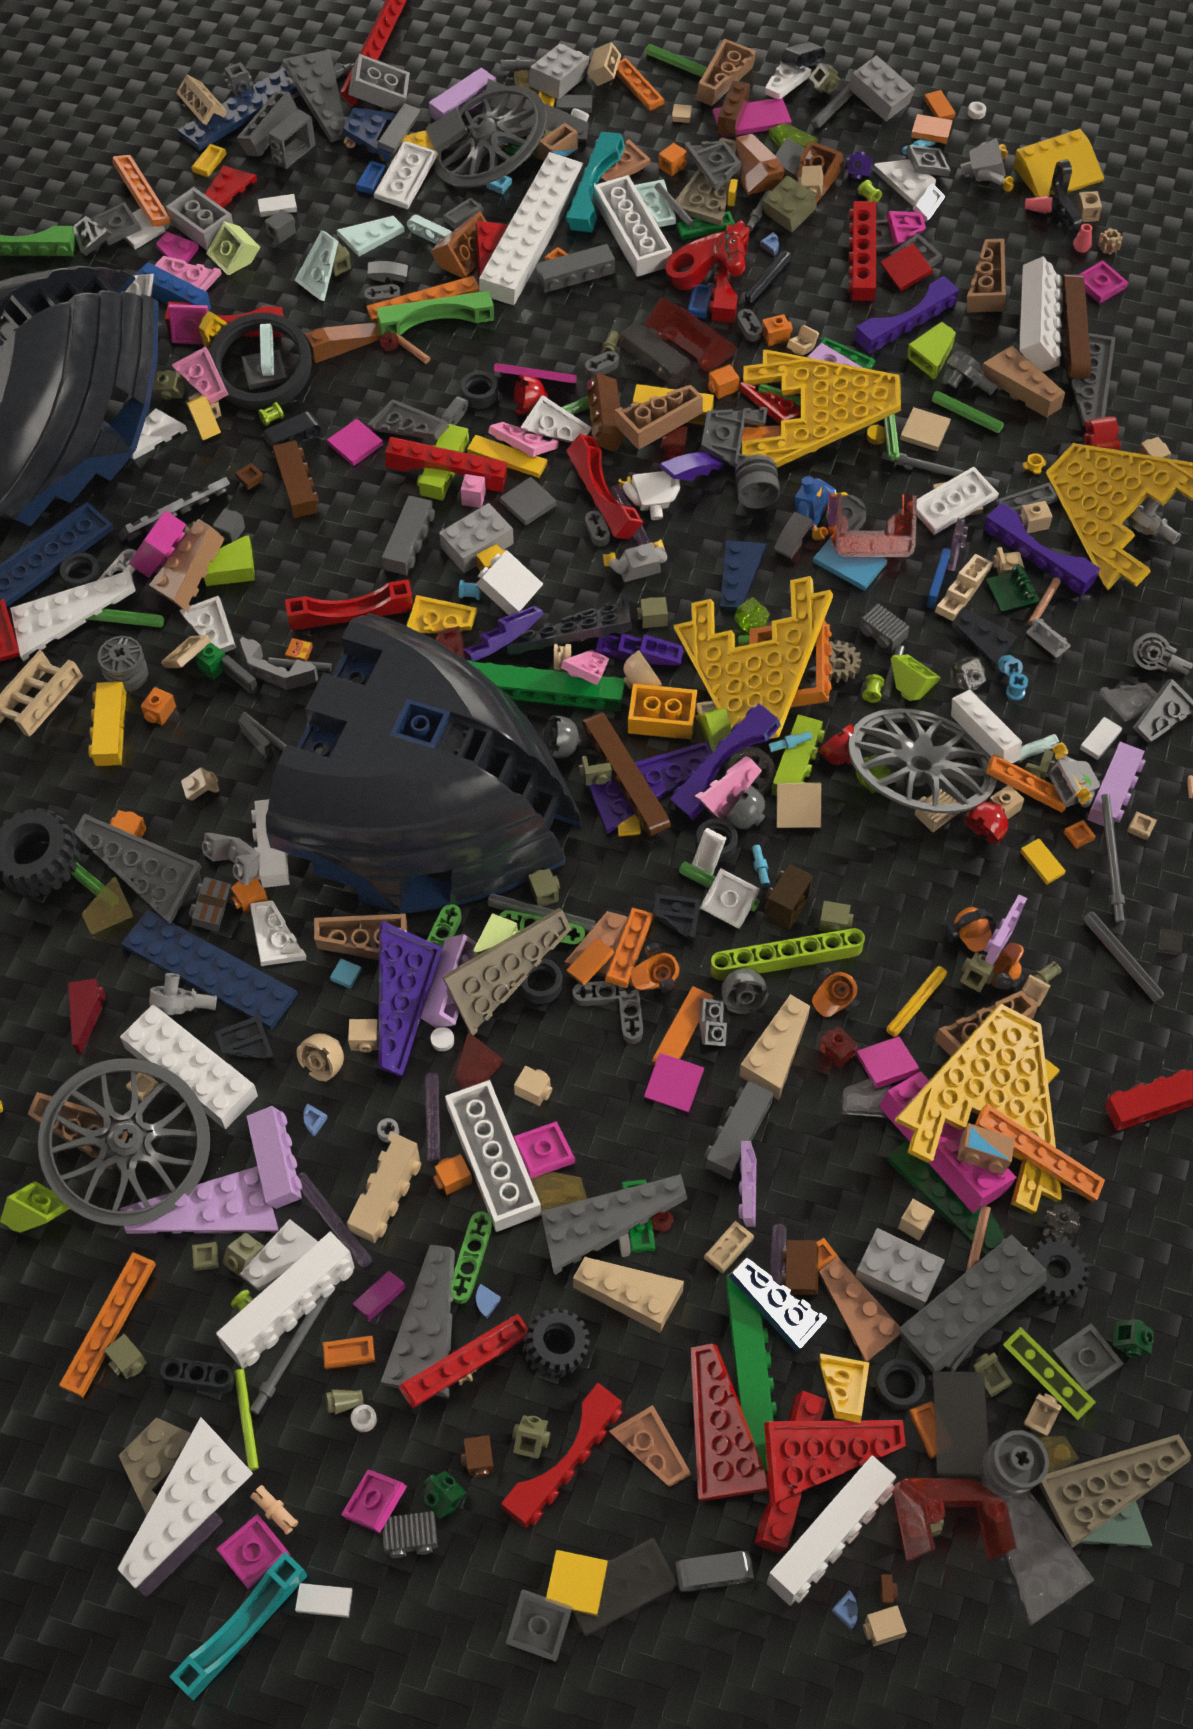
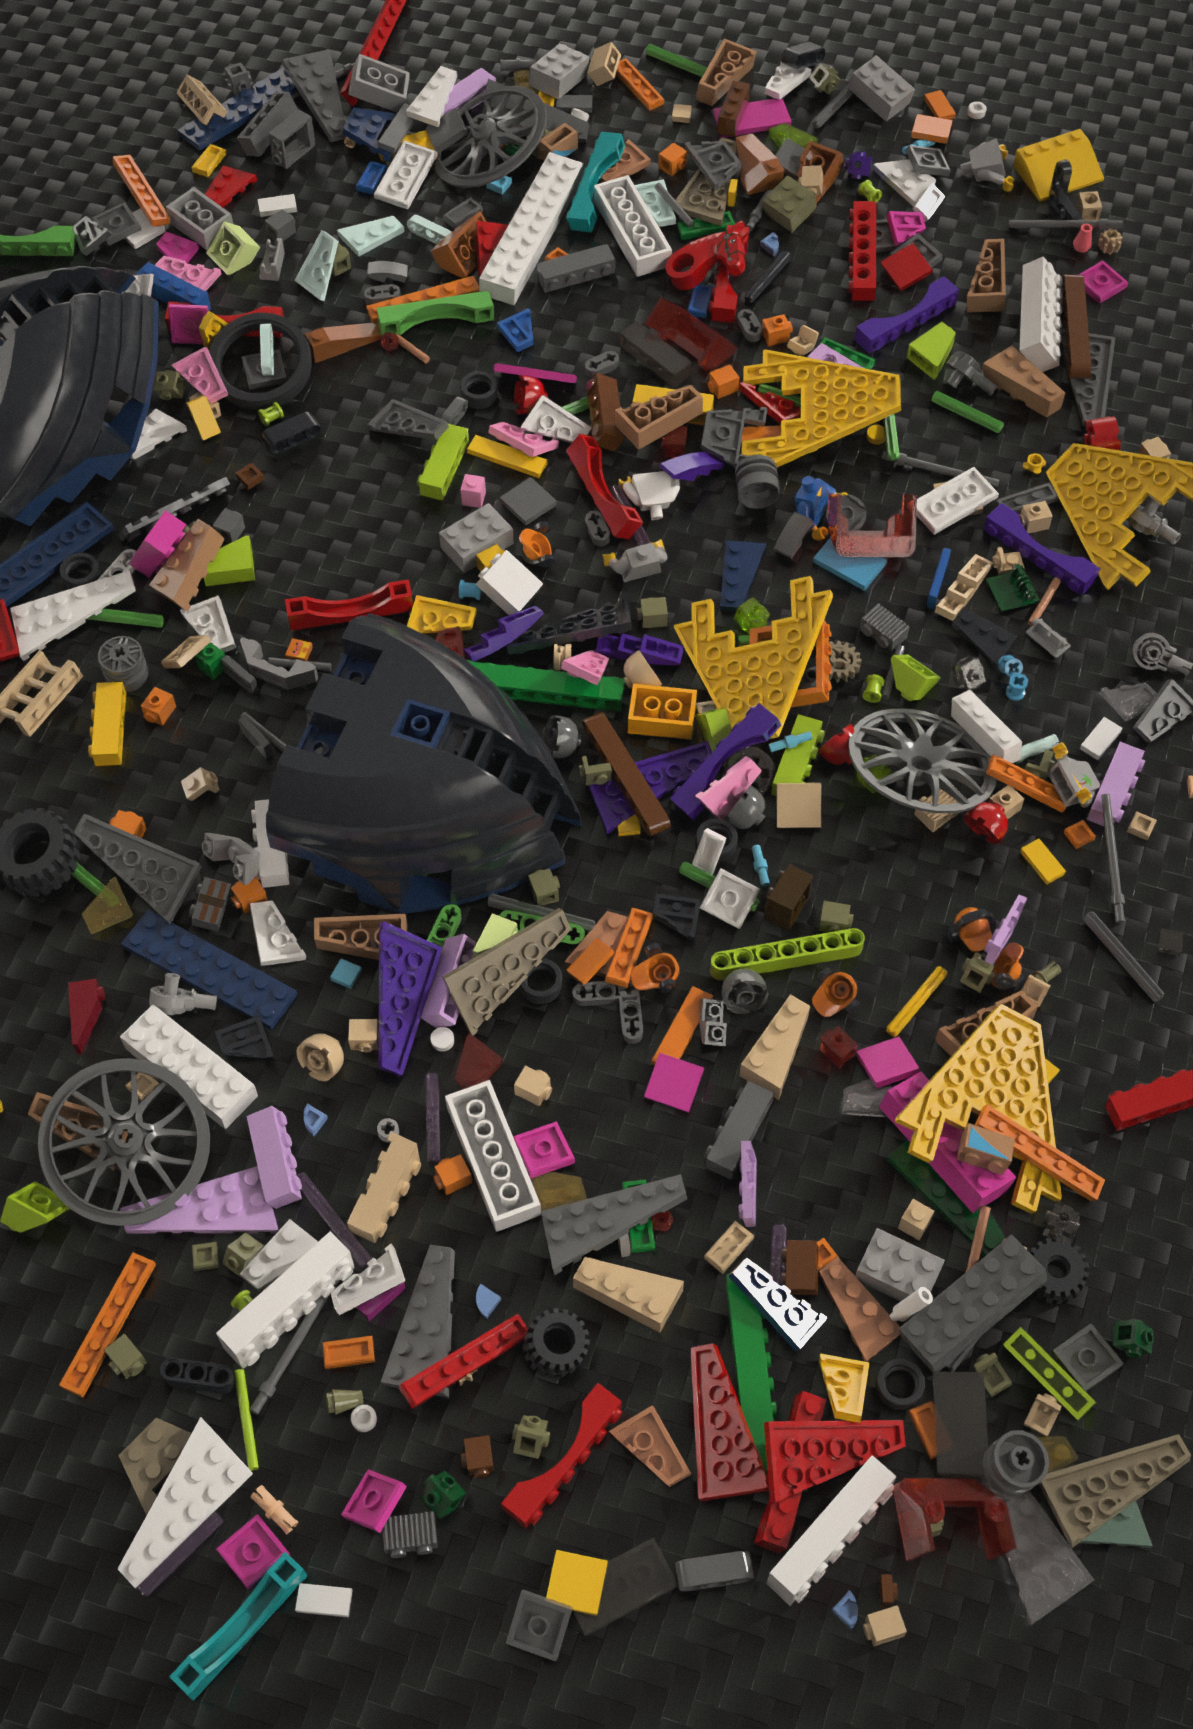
reddish brown brick [273,440,319,518] -> none
dark pink tile [327,419,383,466] -> none
dark grey brick [382,496,435,575] -> none
red arch [385,437,508,493] -> none
bright green beam [451,1211,492,1304] -> none
olive pin [602,331,620,353] -> none
tan tile [900,407,951,451] -> none
clear purple wing [947,517,968,571] -> none
coral cone [1025,195,1053,214] -> none
none -> light grey hinge [260,238,285,281]
none -> white wing [331,1244,405,1315]
none -> white wing [406,66,457,127]
none -> blue wing [497,308,533,352]
none -> orange cap [519,522,555,567]
none -> white cylinder [890,1287,933,1322]
none -> dark grey bar [1009,219,1123,230]

